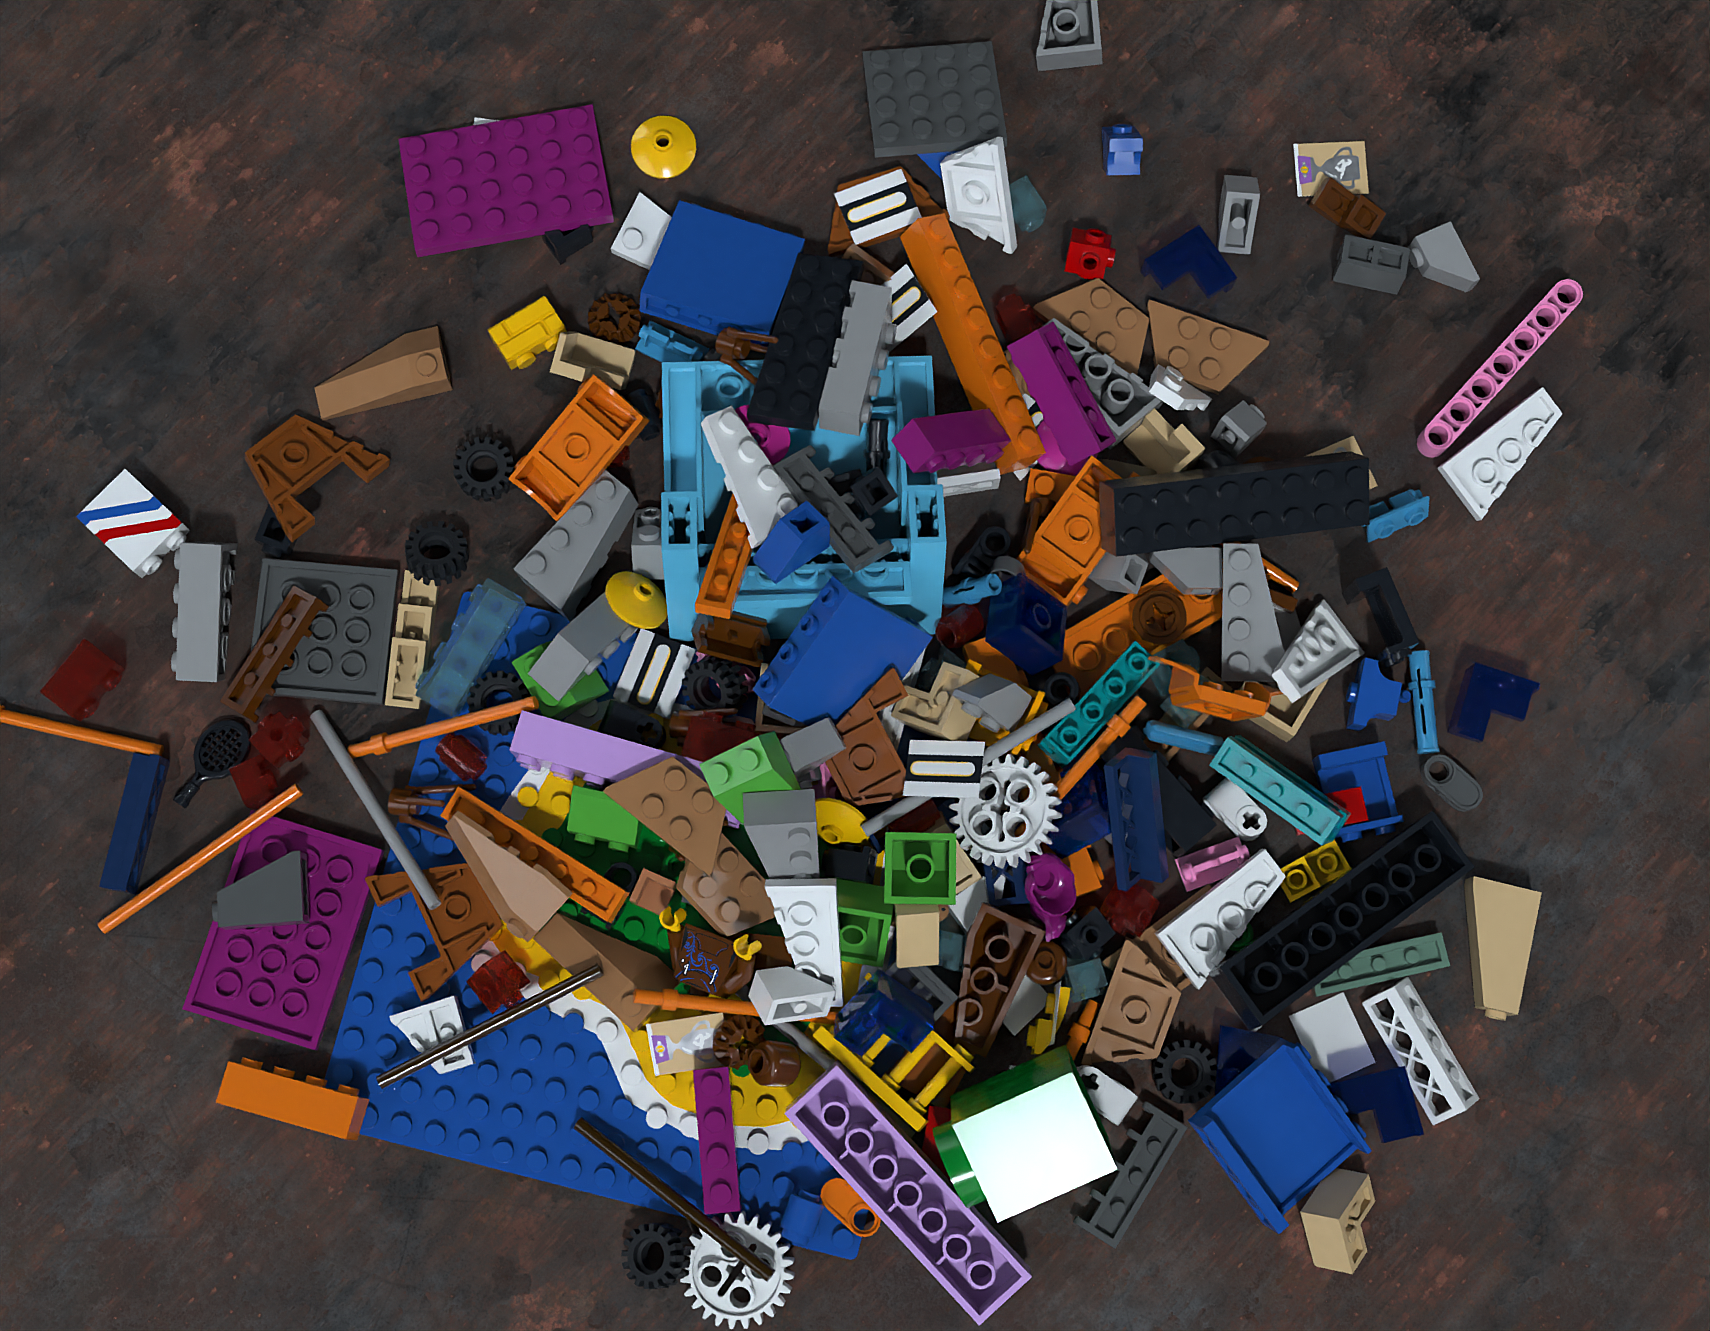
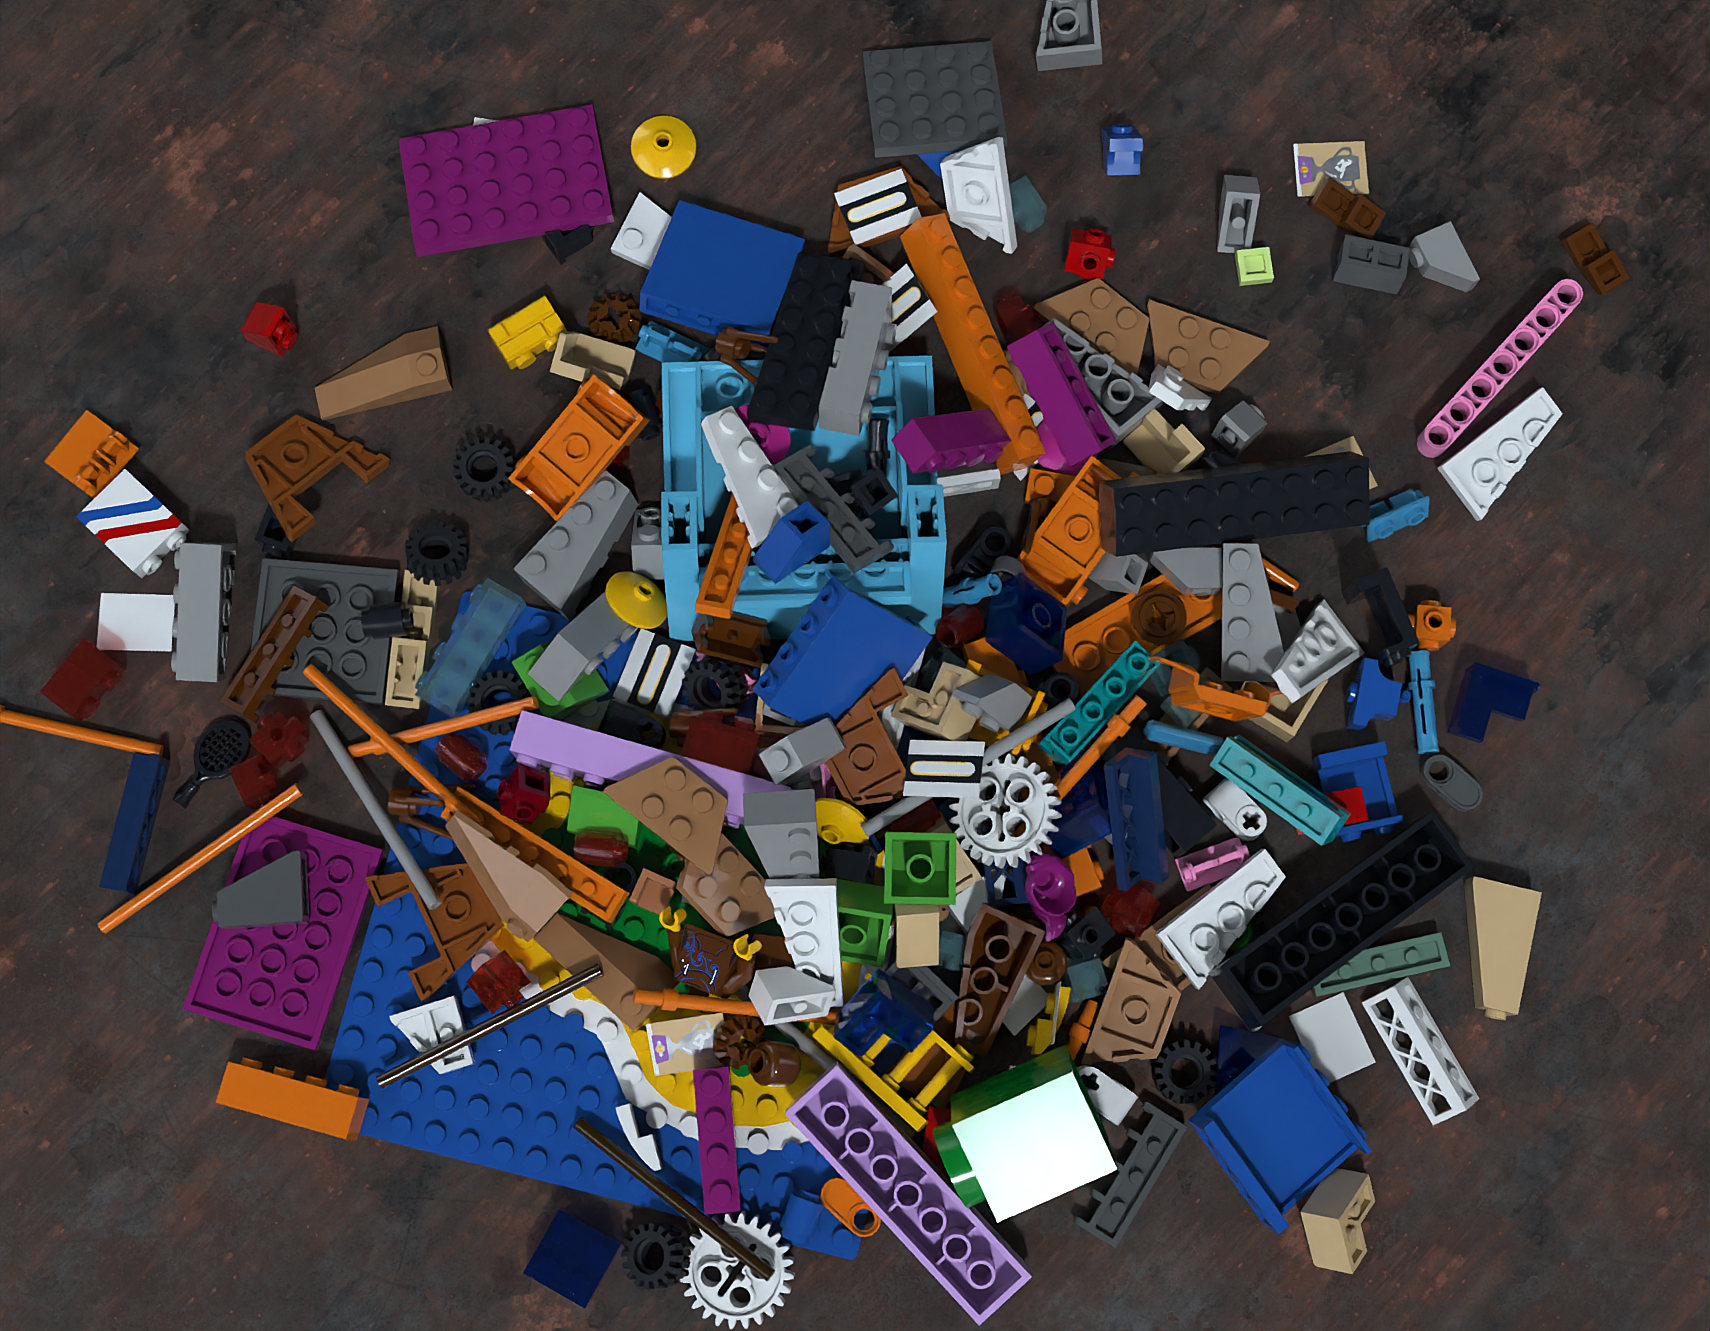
bright green slope [699,731,801,824] -> none
clear blue panel [1140,225,1238,299] -> none
yellow slope [1280,839,1351,903] -> none
clear blue panel [1330,1066,1424,1143] -> none
none -> orange hinge [44,410,139,499]
none -> white sticker [97,593,175,651]
none -> red slope [240,302,298,358]
none -> orange piece [303,664,484,826]
none -> black brick [361,602,414,640]
none -> dark red brick [497,763,551,824]
none -> clear blue brick [523,1208,624,1309]
none -> clear red brick [574,830,629,868]
none -> white slope [615,1104,663,1171]
none -> yellowish green plate [1235,247,1274,286]
none -> orange brick [1408,600,1456,651]
none -> reddish brown slope [1560,222,1630,295]

